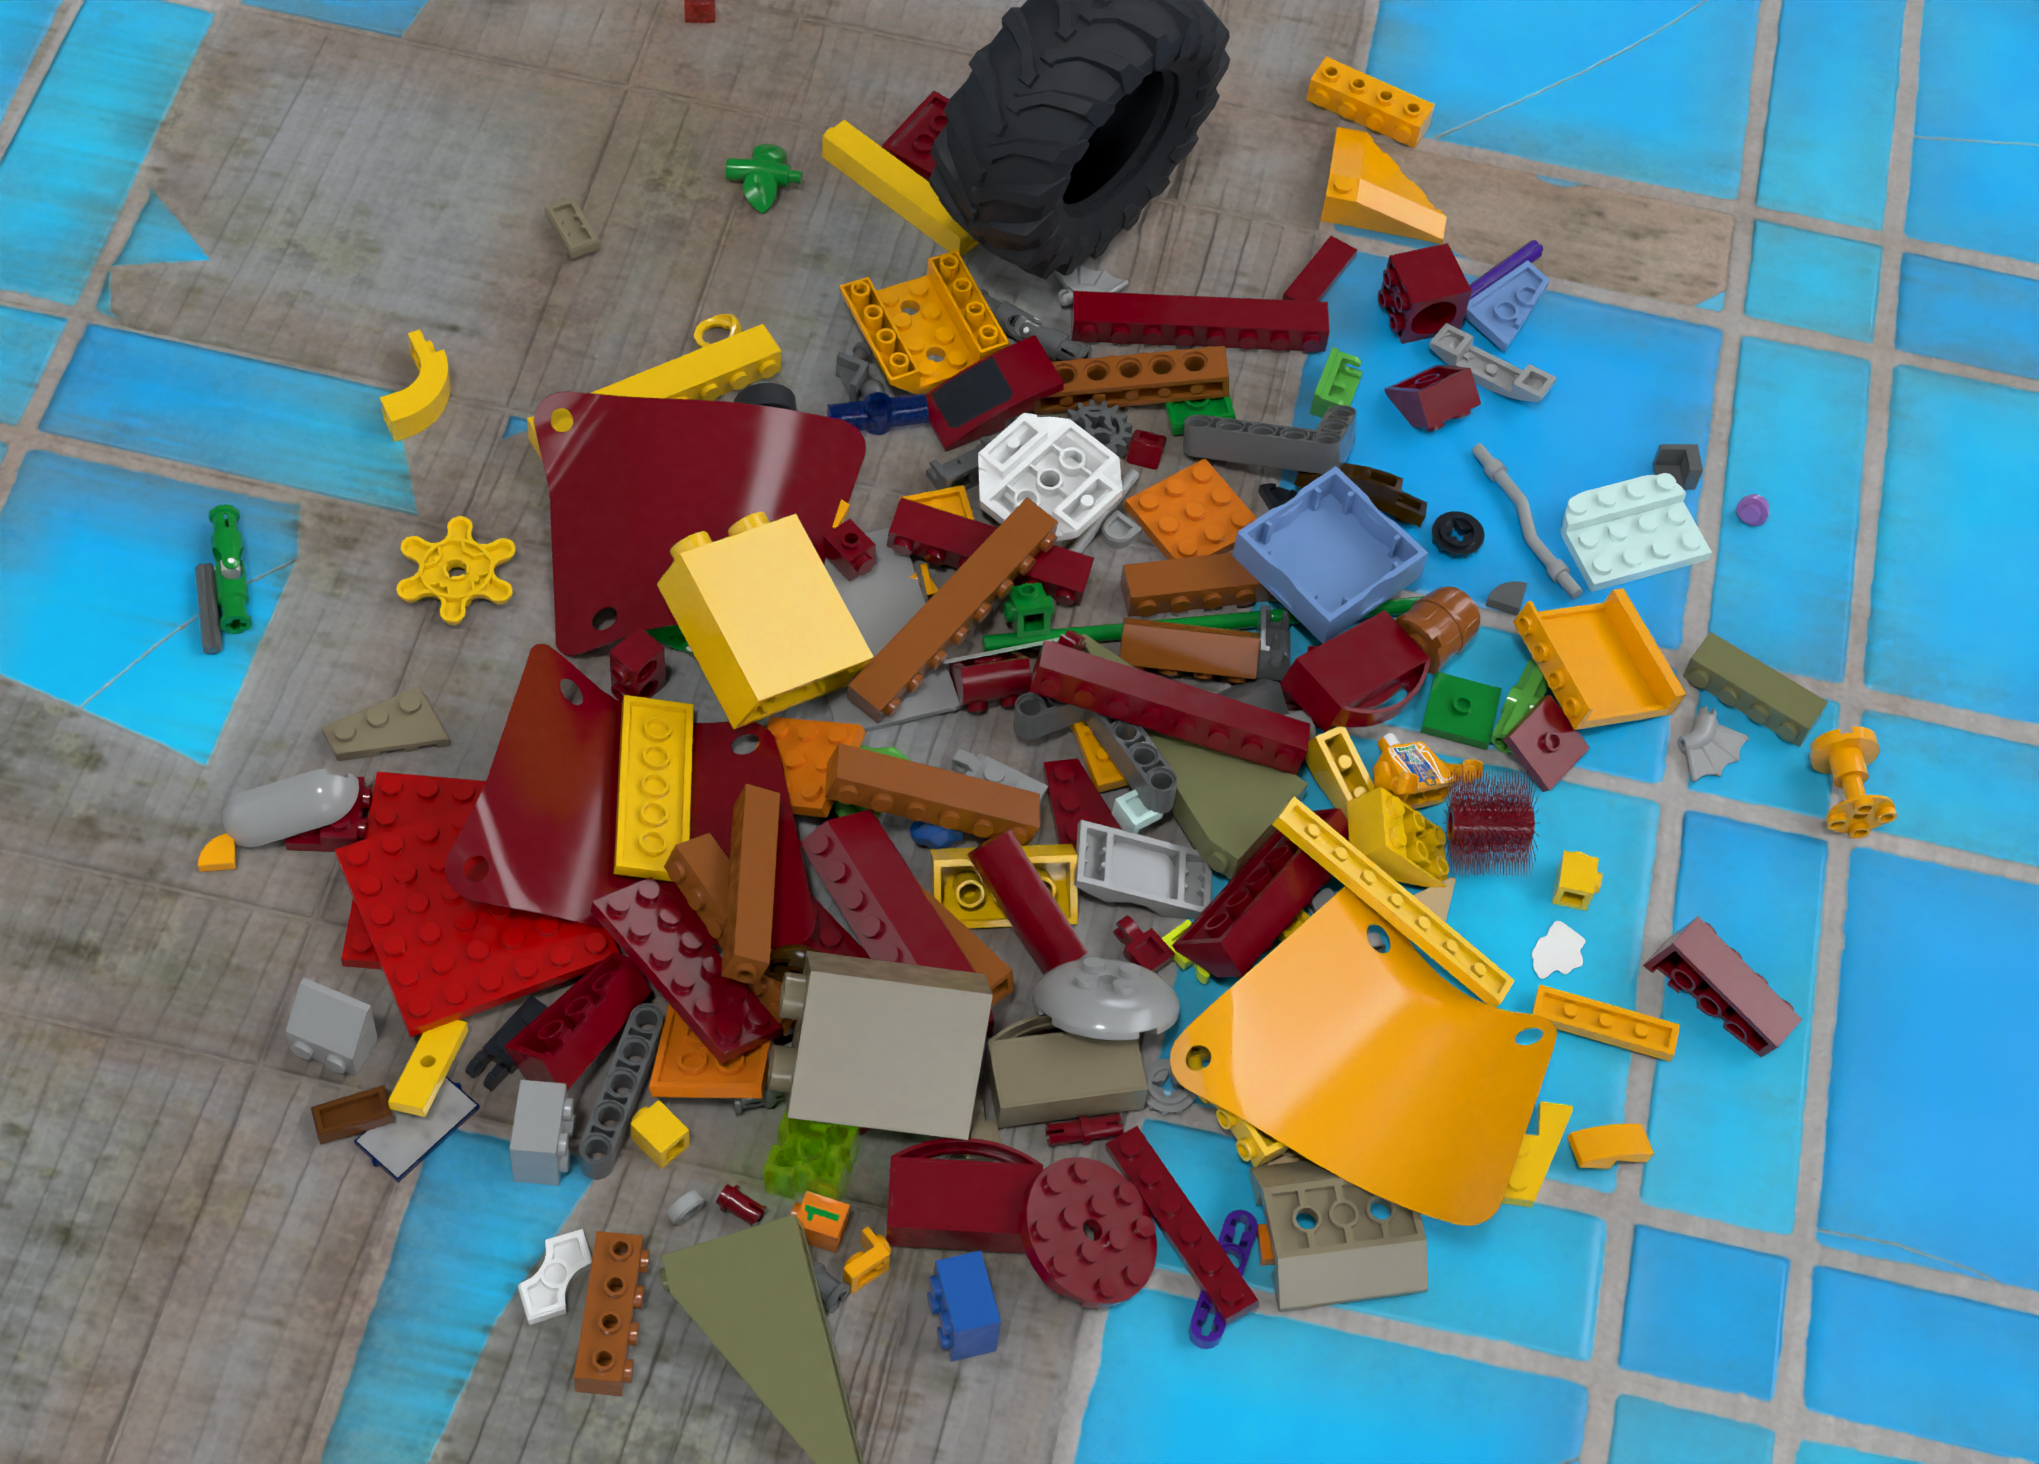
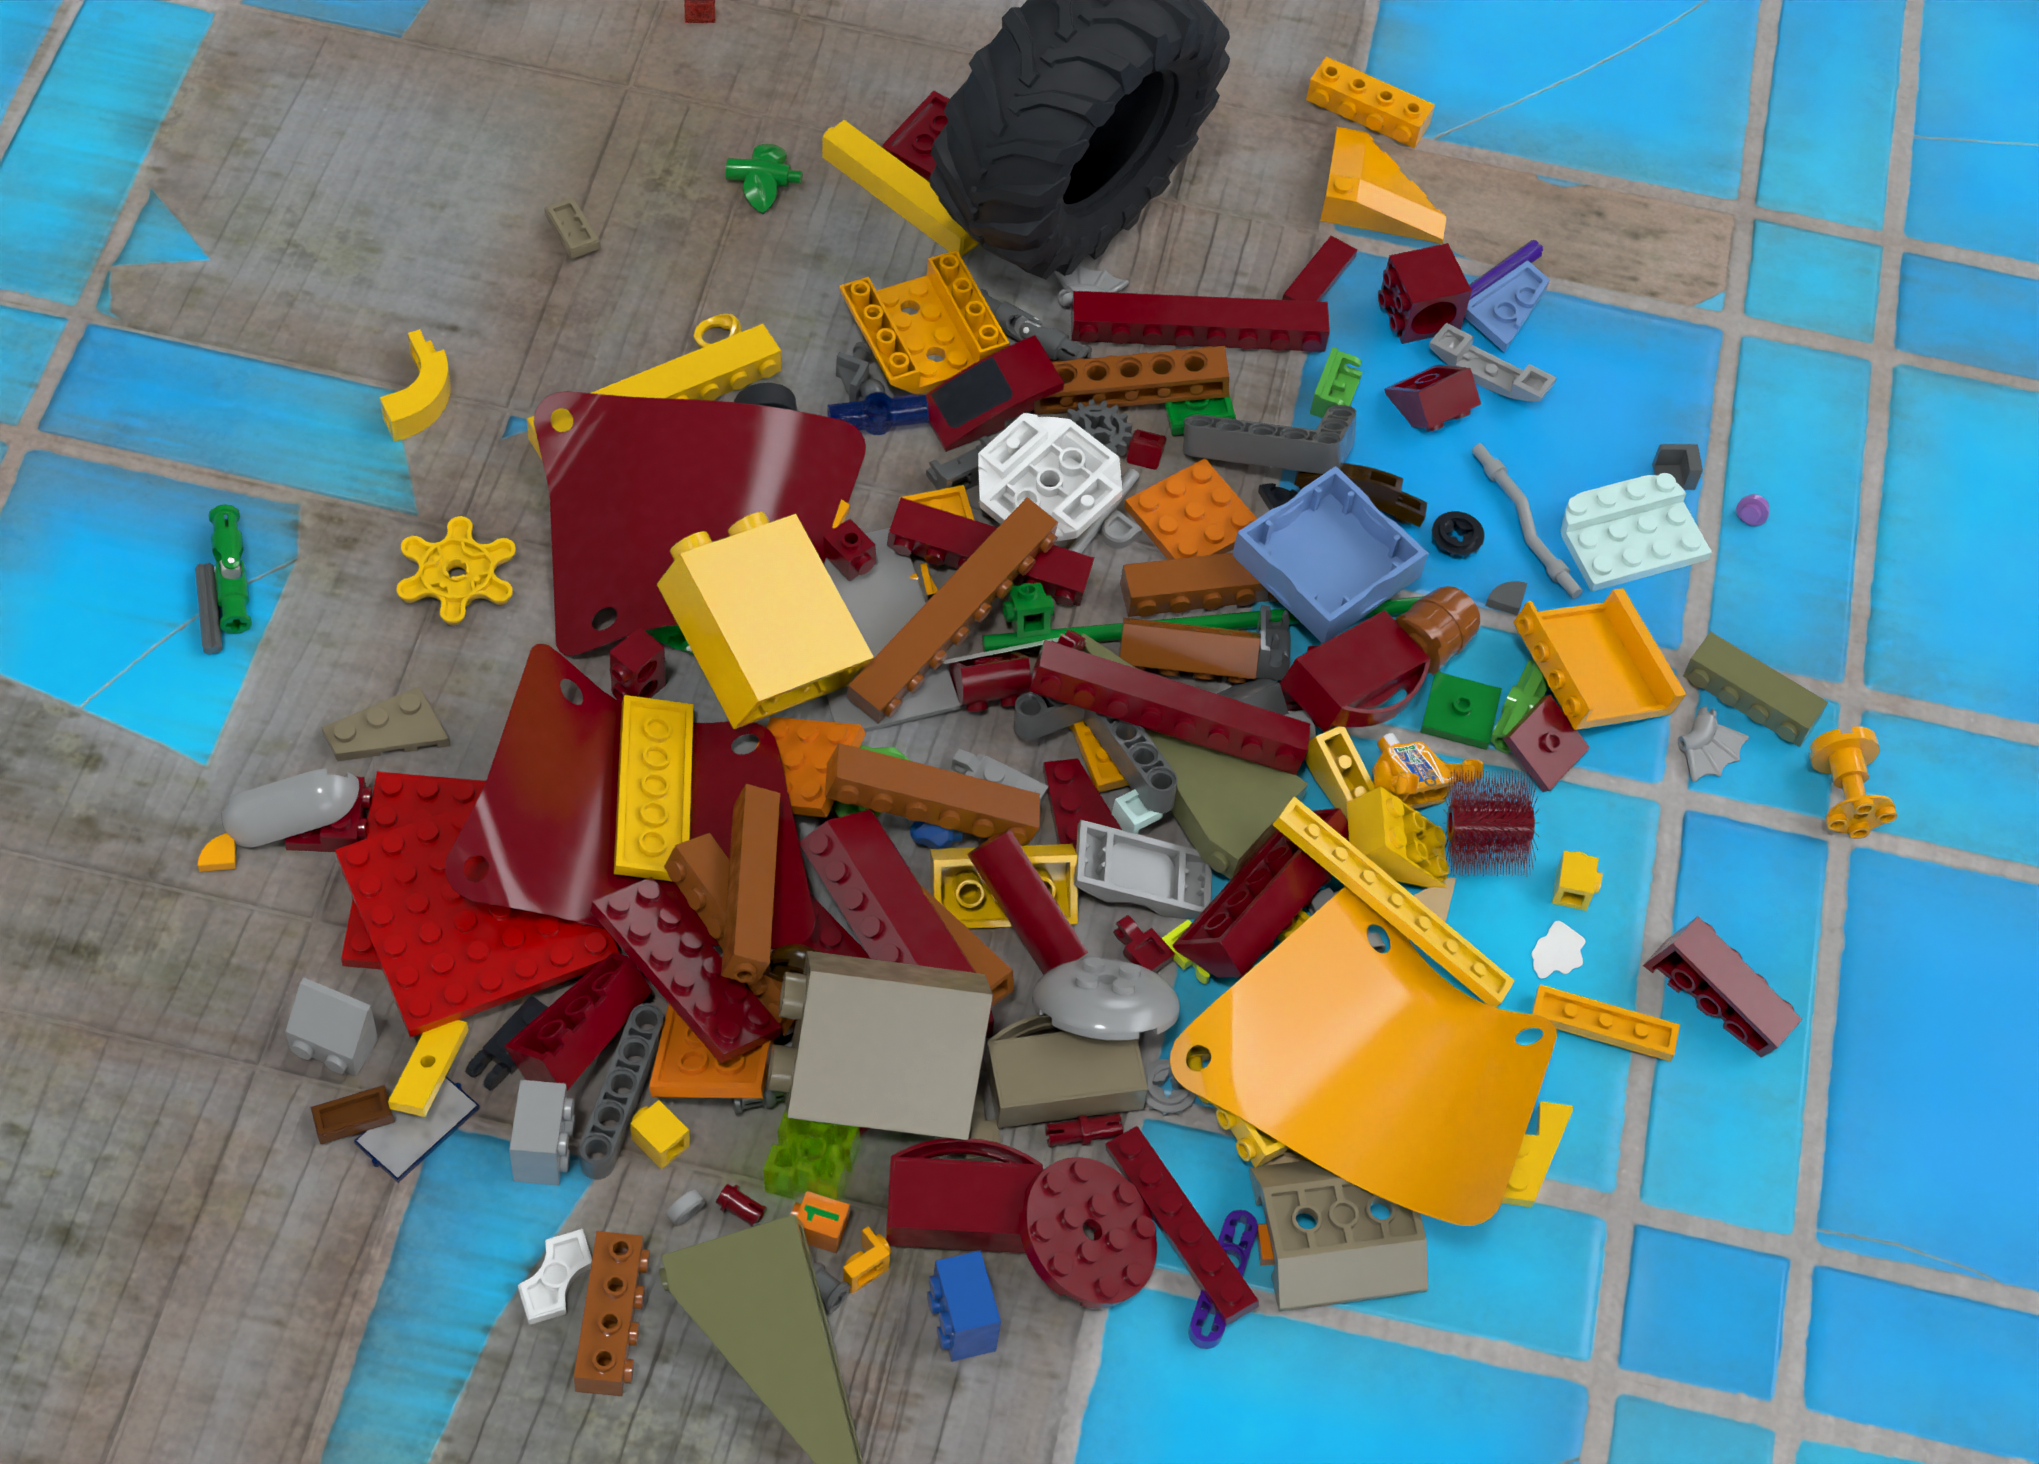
light orange slope [1567,1123,1654,1169] -> none

